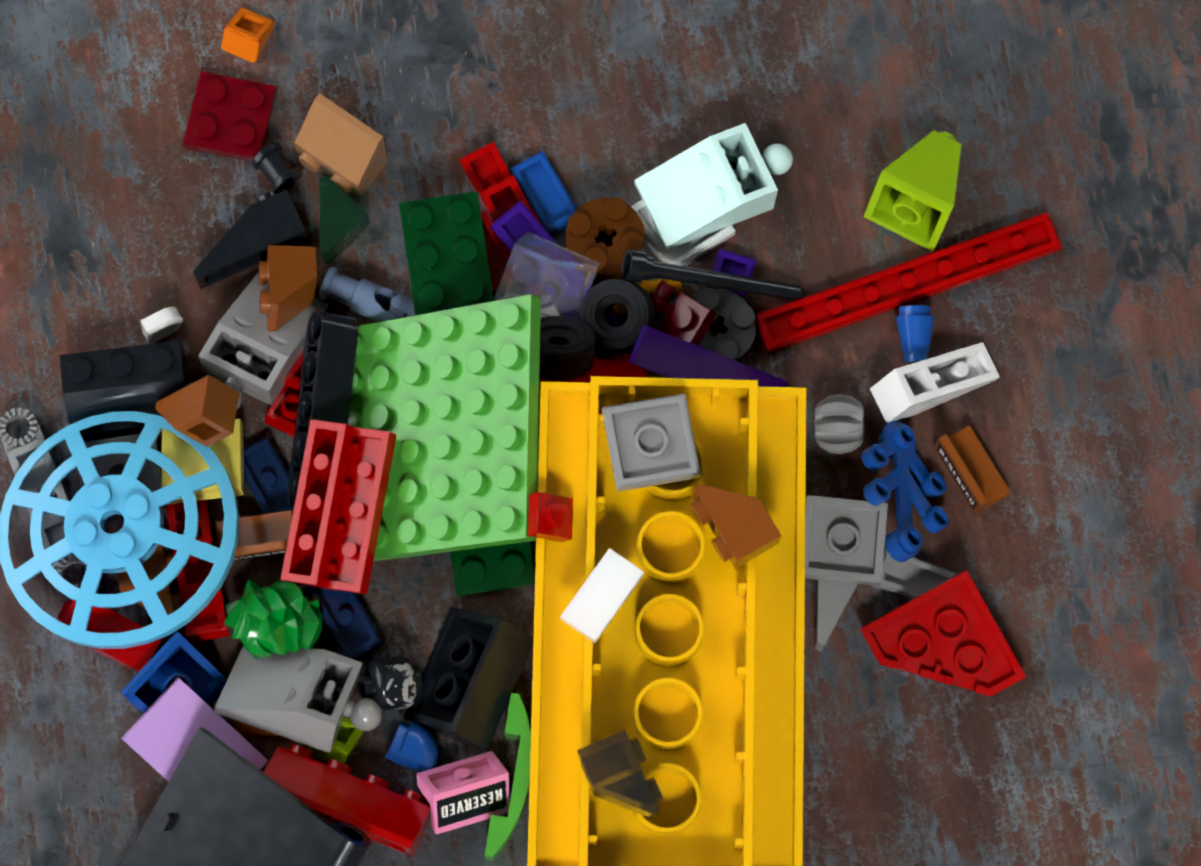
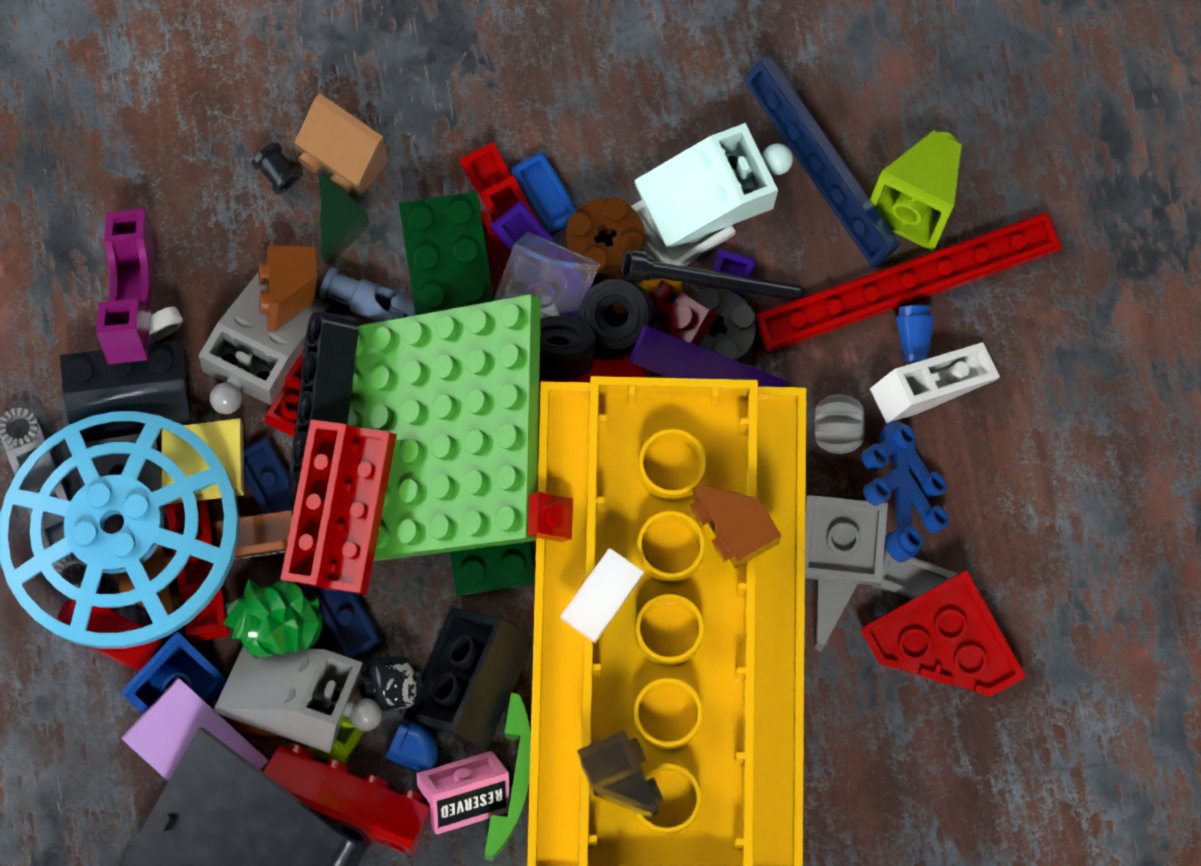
dark orange slope [155,375,239,447] -> none
dark red plate [183,71,278,162] -> none
black slope [193,190,309,289] -> none
orange slope [221,7,276,63] -> none
light grey plate [602,393,700,492] -> none
dark orange panel [934,425,1011,515] -> none
none -> magenta arch [96,208,156,364]
none -> dark blue tile [744,55,901,268]

